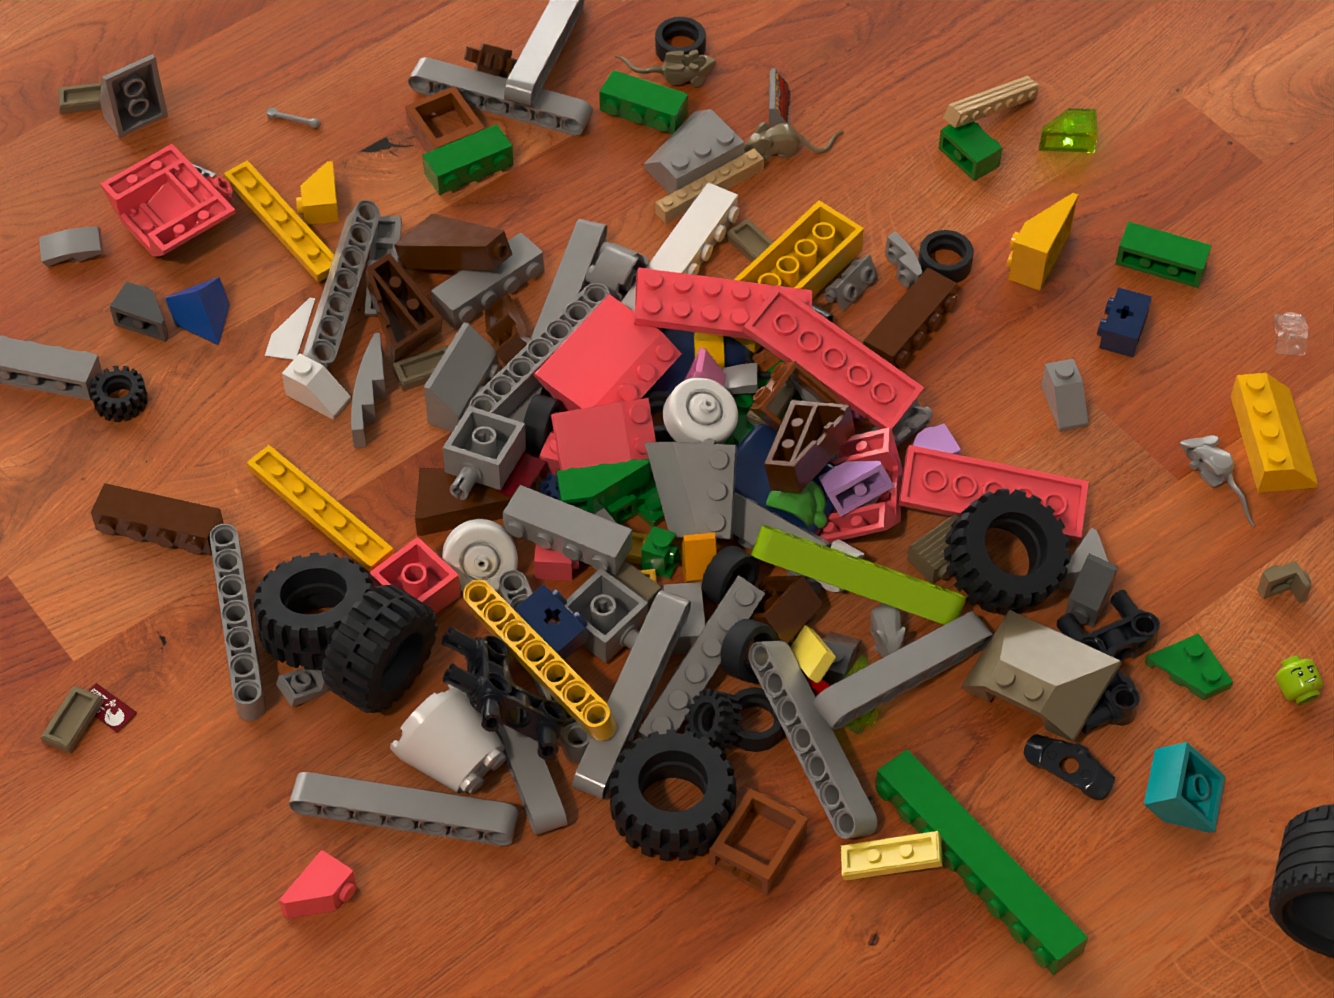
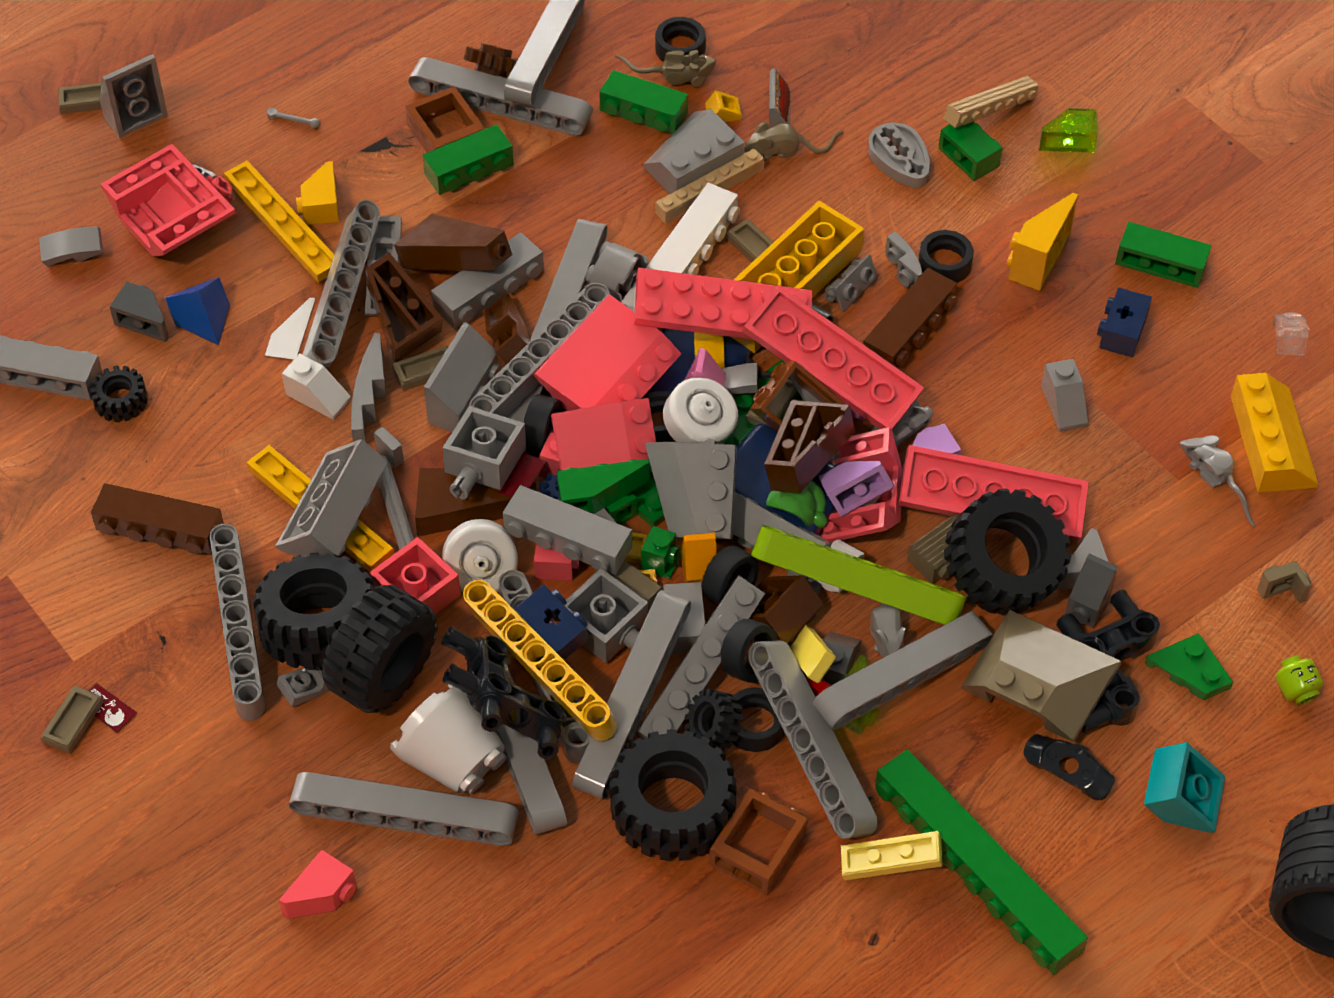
none -> light grey slope [275,439,388,557]
none -> light grey tile [374,427,404,468]
none -> light grey axle [378,455,414,550]
none -> yellow slope [705,91,742,122]
none -> light grey piece [868,123,930,188]

